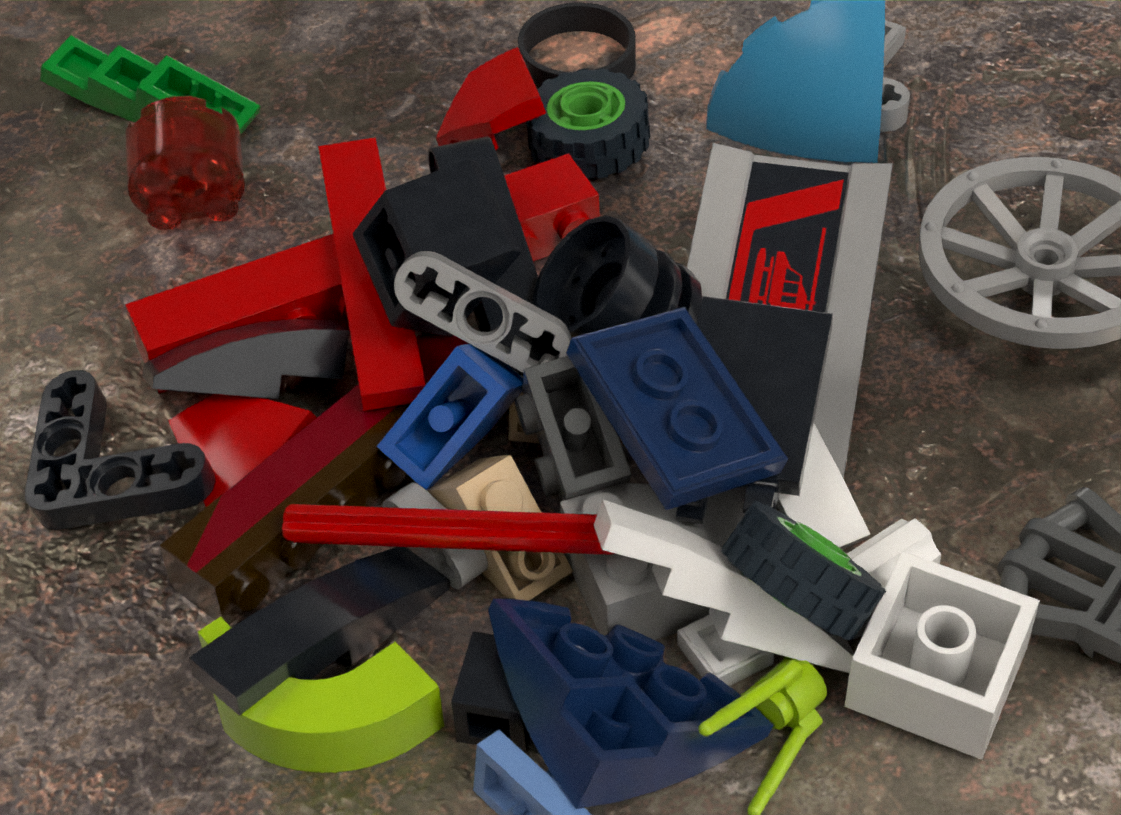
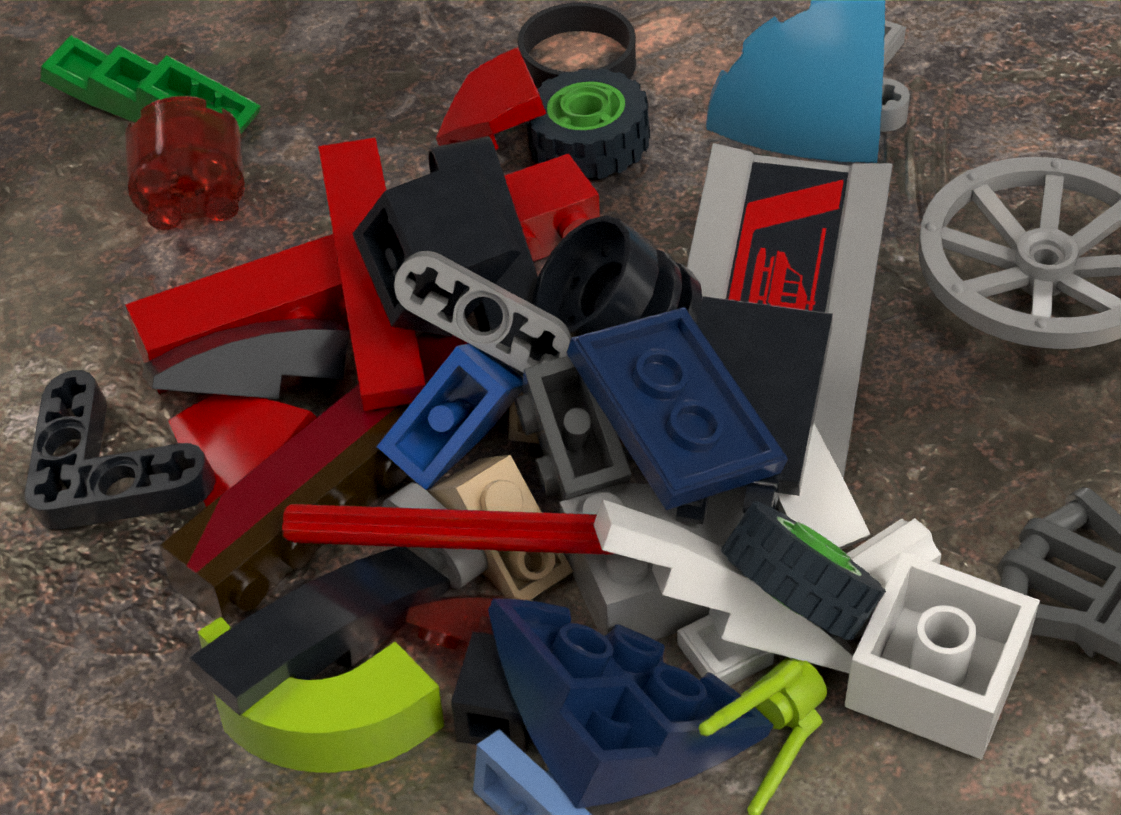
none -> clear red slope [405,594,538,650]

